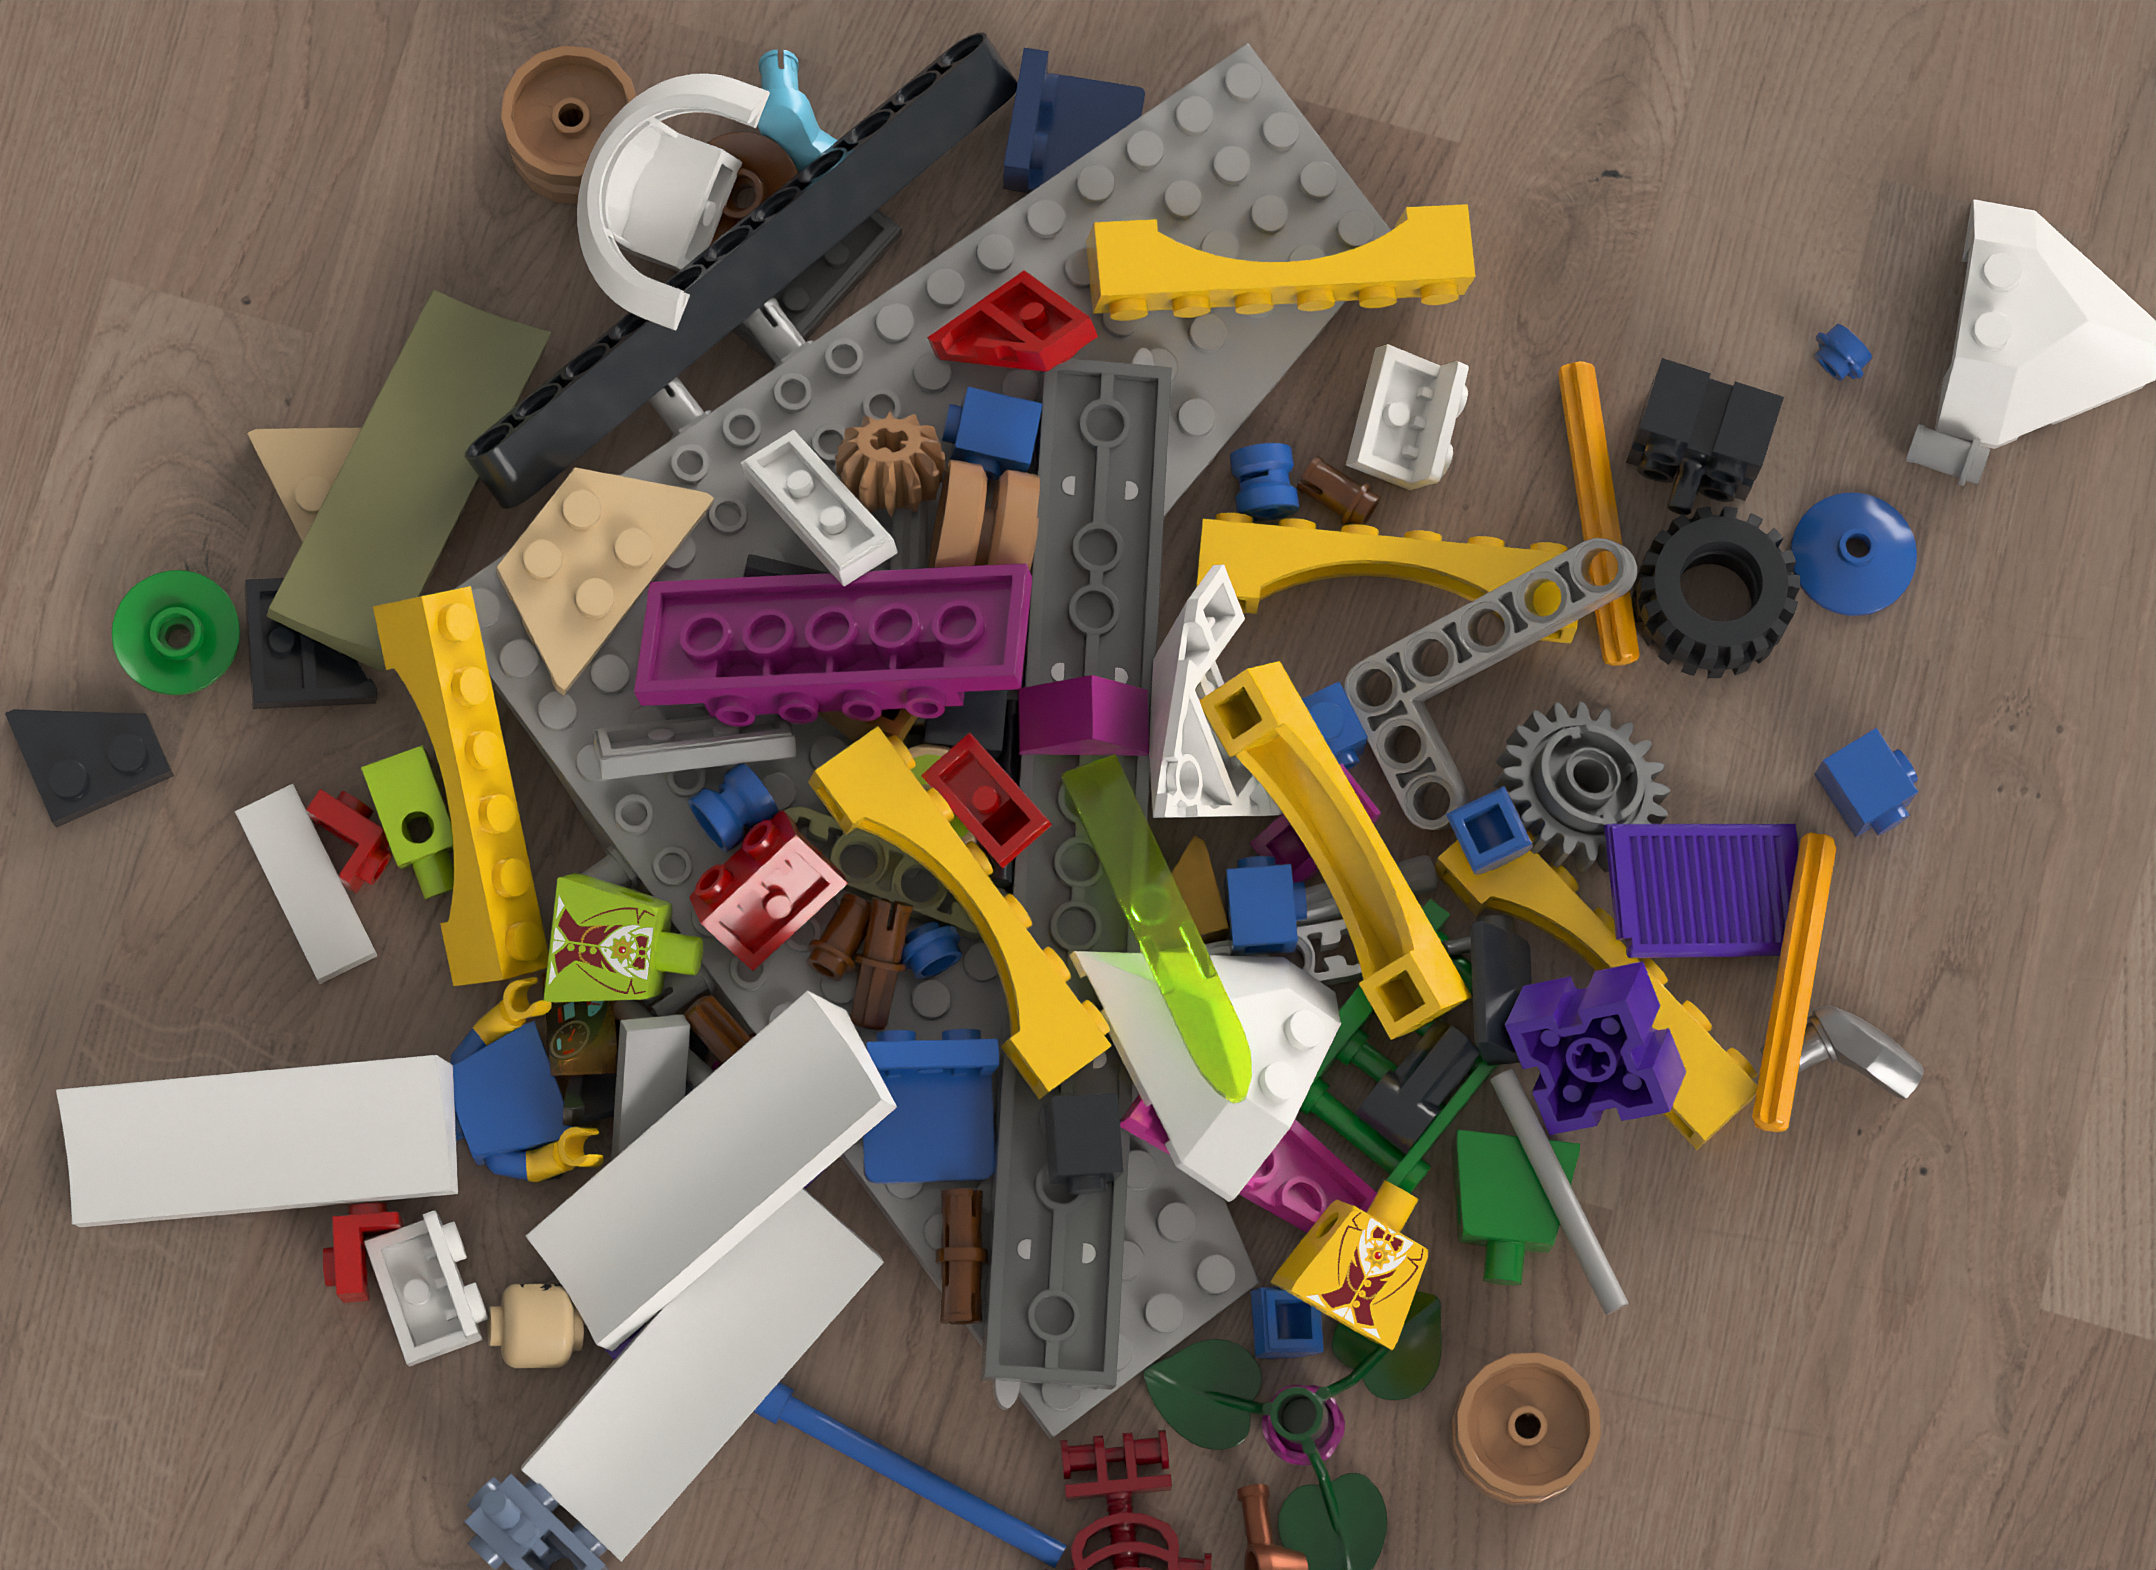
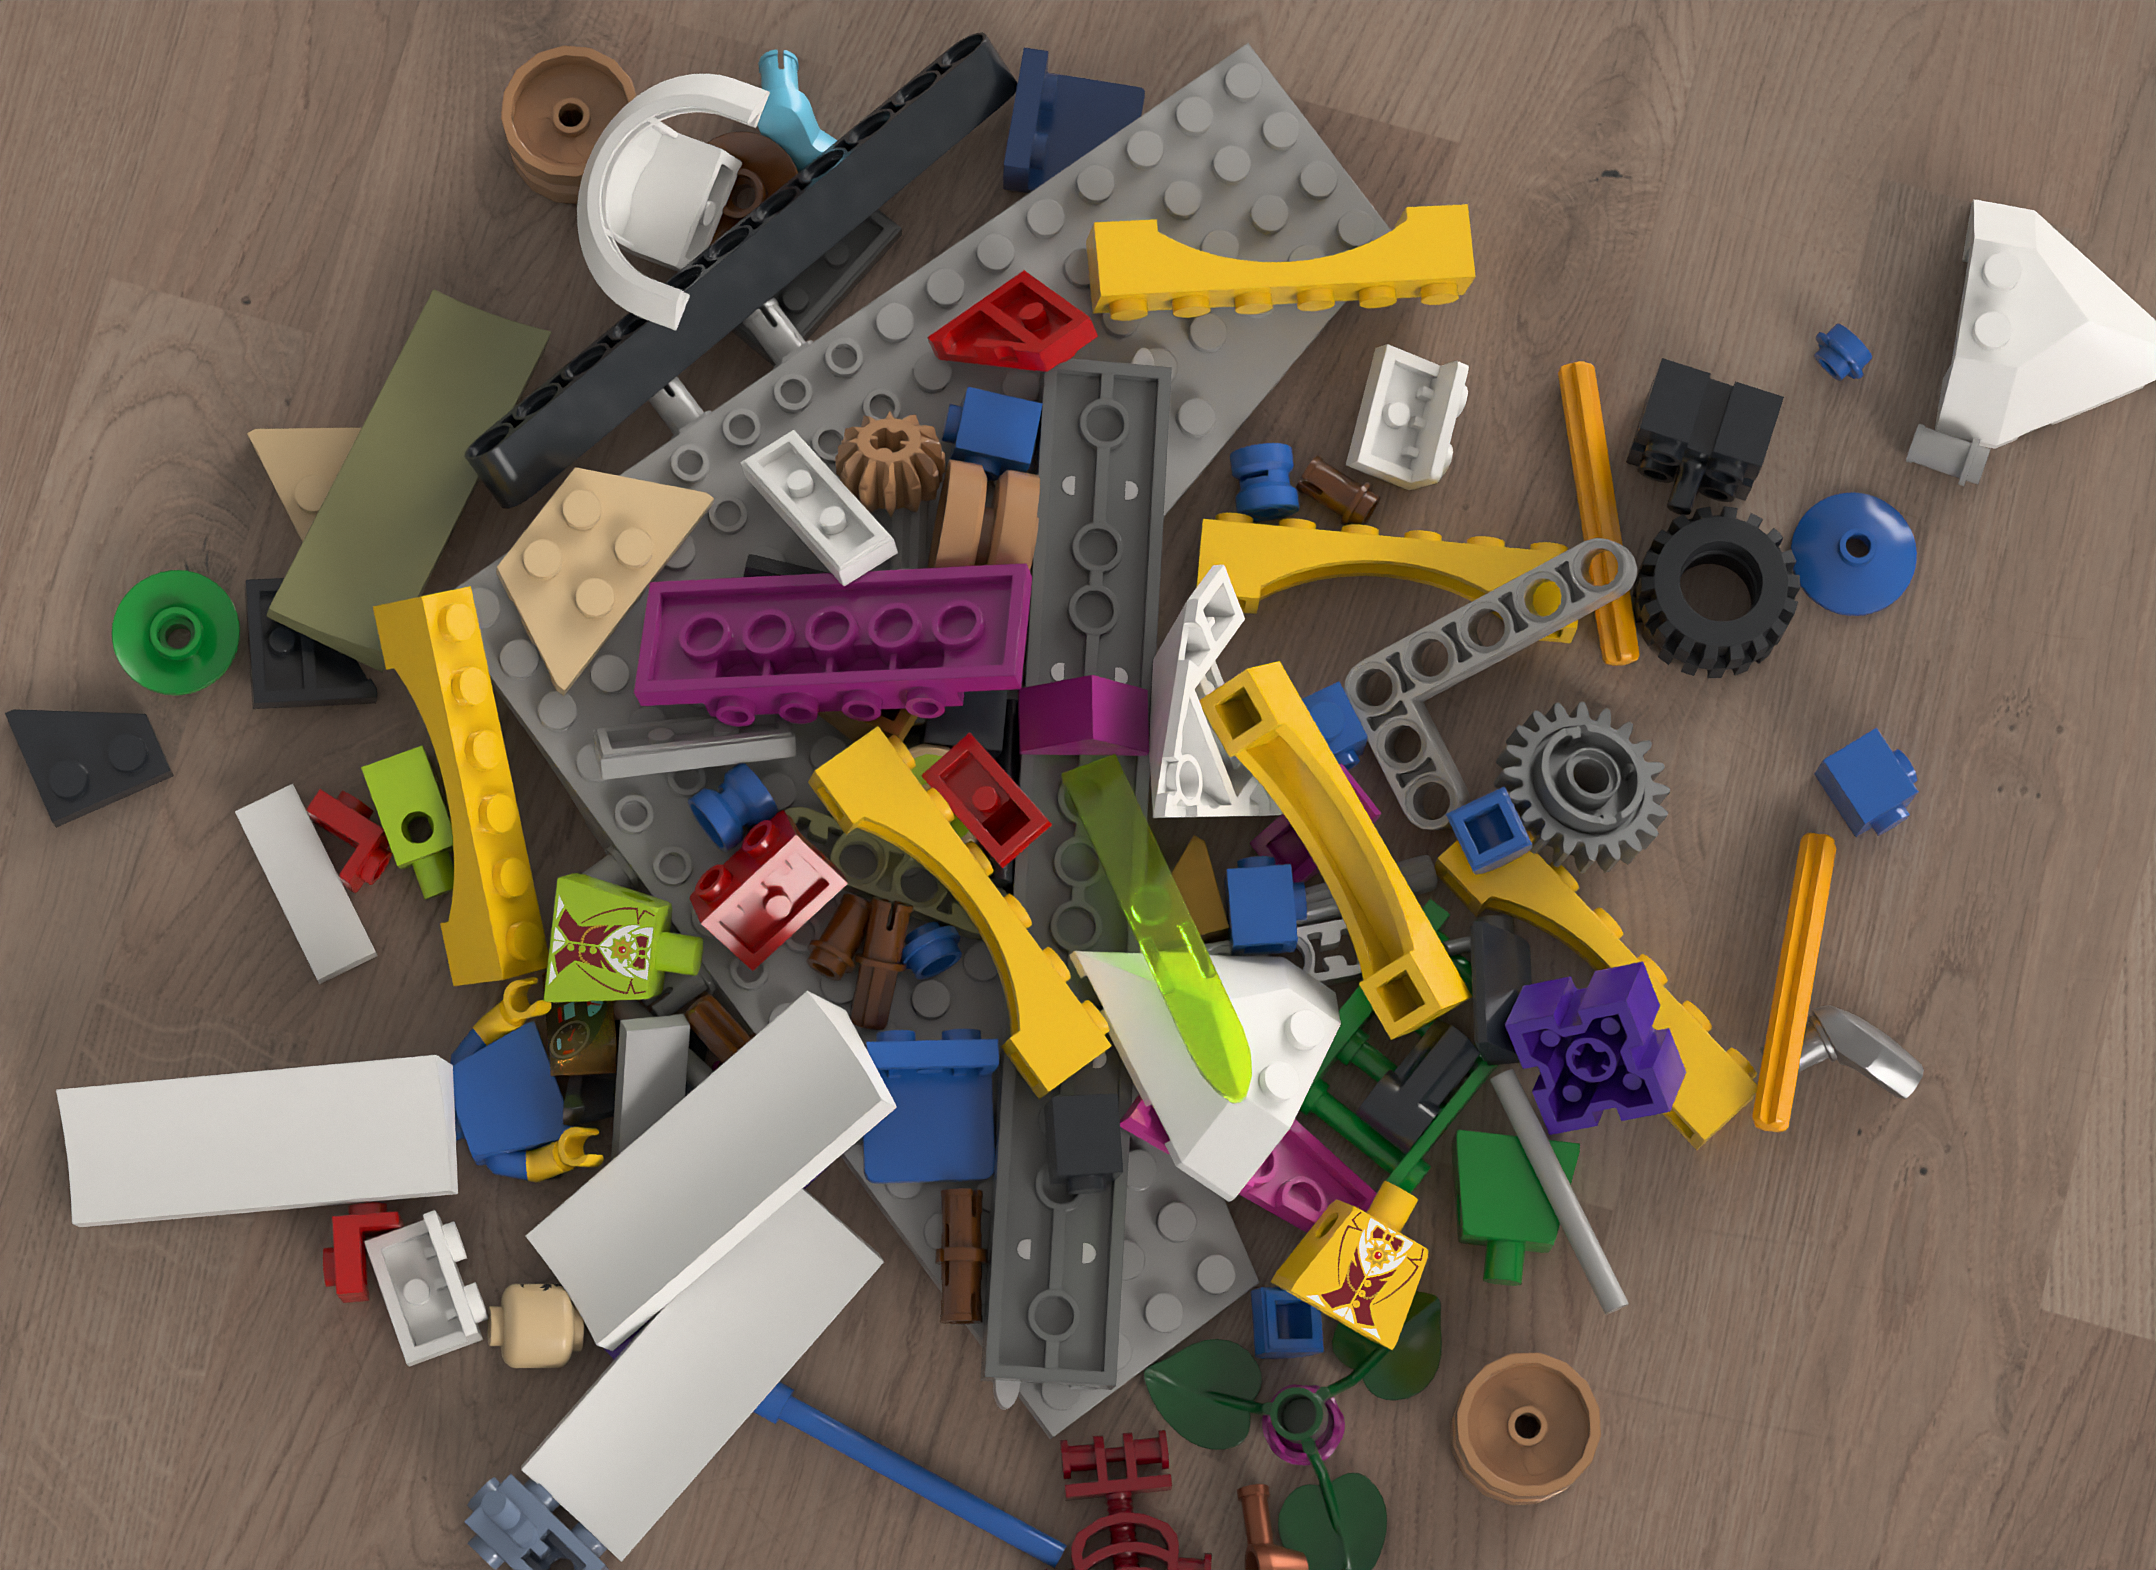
dark purple window [1604,824,1799,958] -> none

